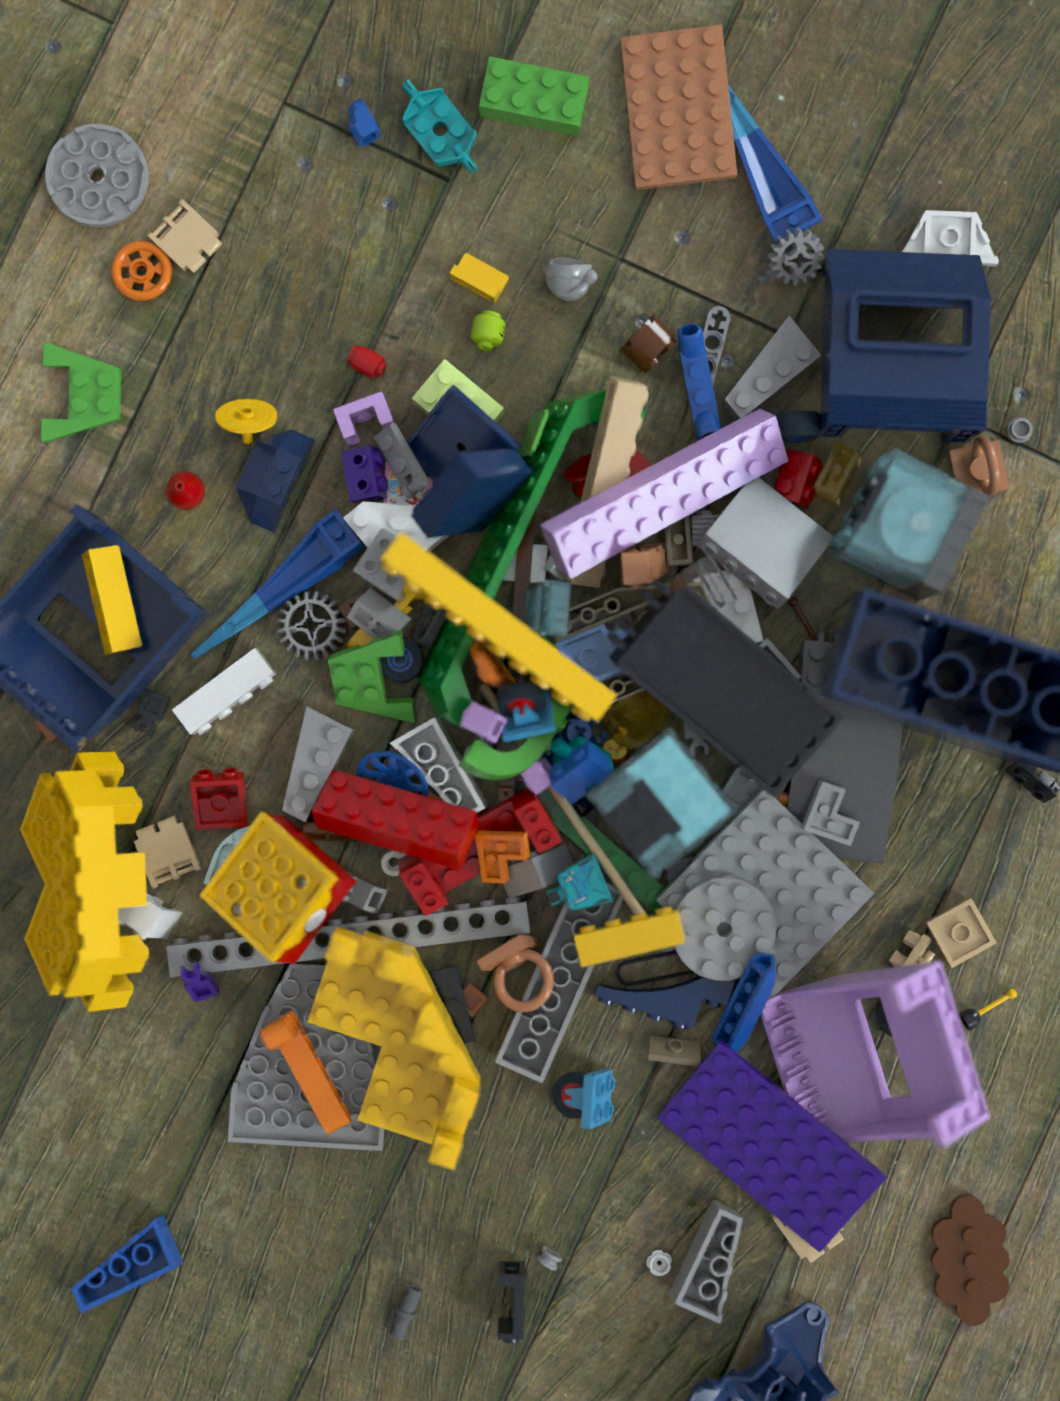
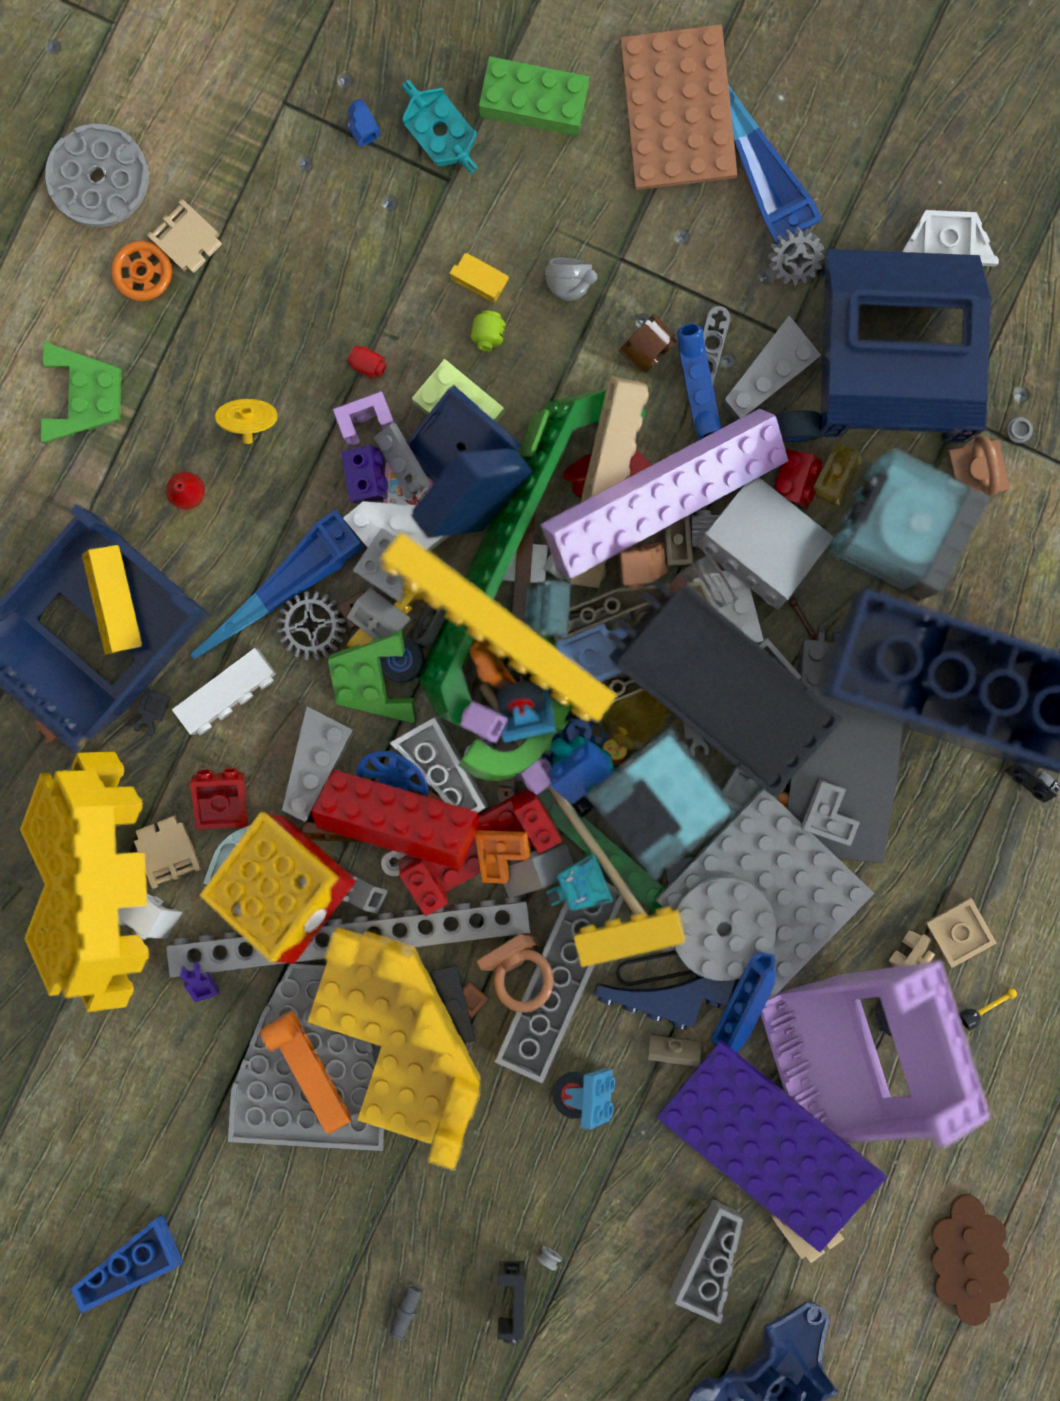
dark blue wedge [236,429,315,533] -> none
white plate [646,1250,672,1276] -> none

